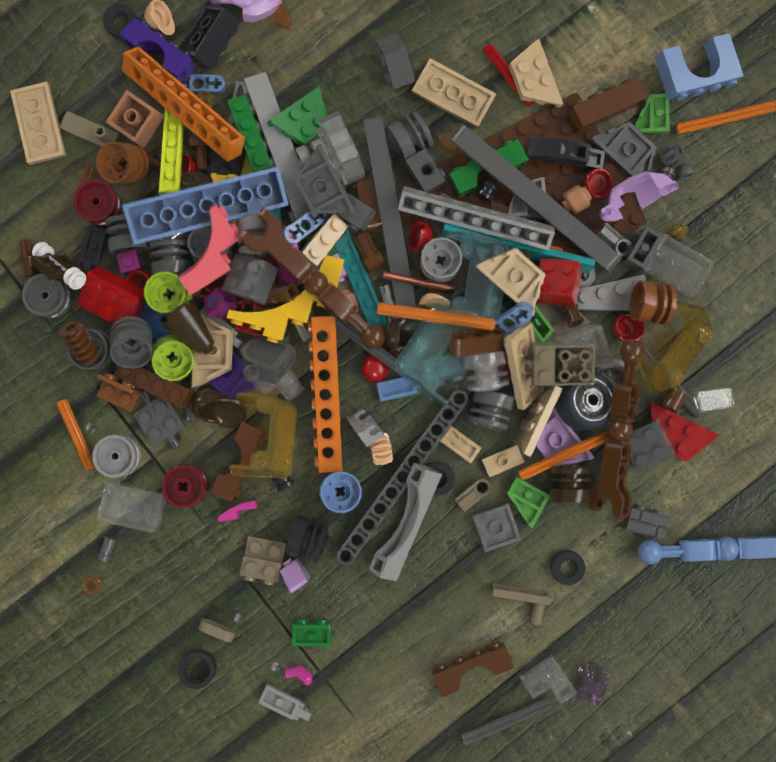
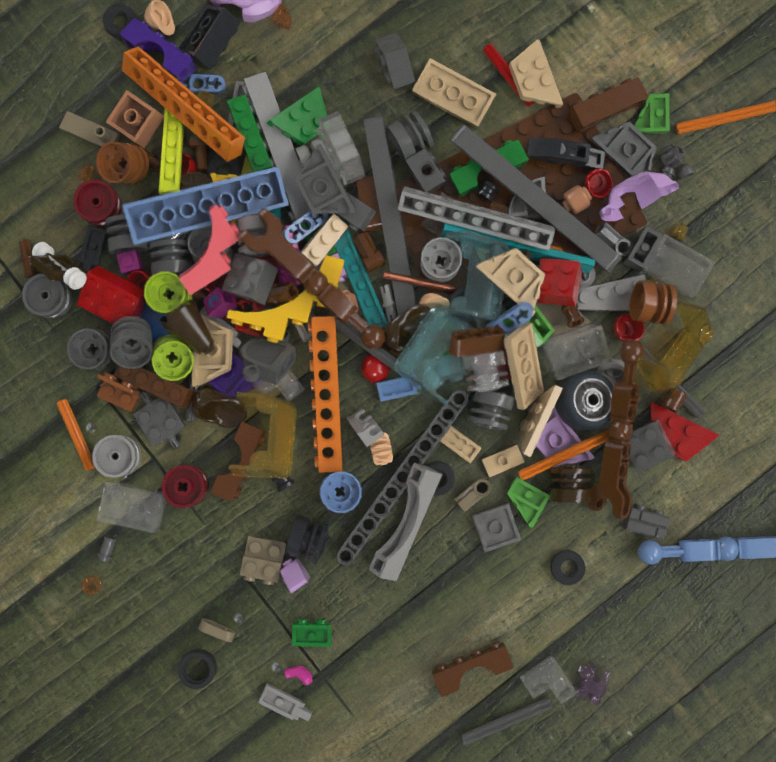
tan plate [10,82,66,165] -> none
reddish brown piece [58,321,100,366] -> none
dark pink slope [218,500,258,522] -> none
orange axle [377,303,495,330] -> none
red hair [408,220,433,250] -> none
clear orange tile [438,132,460,152] -> none
dark tan piece [491,583,552,625] -> none
dark tan slope [531,342,595,386] -> none
medium blue arch [654,33,744,101] -> none
clear tile [693,387,735,412] -> none

